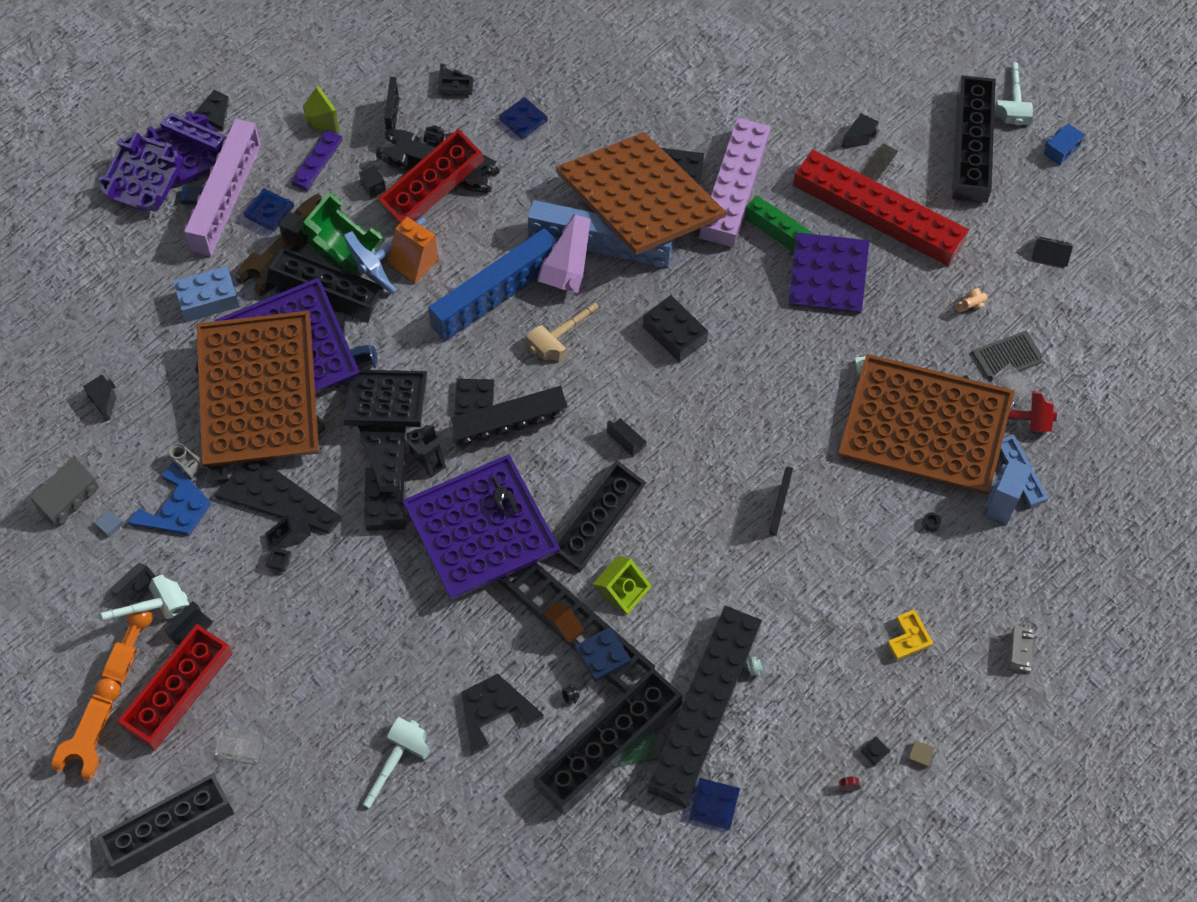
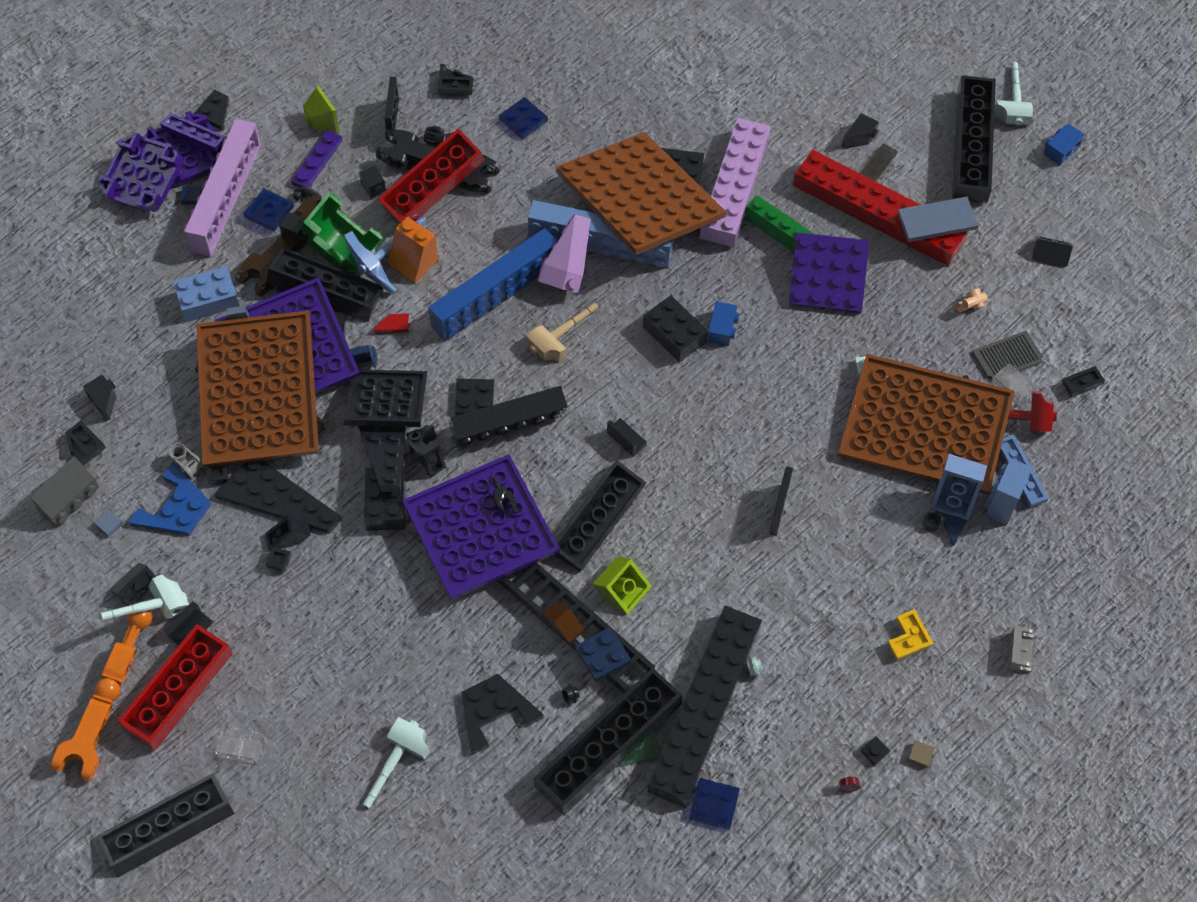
none -> black wing [65,420,106,465]
none -> sand blue tile [226,306,249,320]
none -> black arm [293,185,320,201]
none -> red tile [374,313,409,333]
none -> blue brick [707,301,740,346]
none -> sand blue tile [898,197,979,242]
none -> medium blue brick [930,454,987,520]
none -> dark blue tile [944,514,968,546]
none -> black plate [1062,366,1105,397]

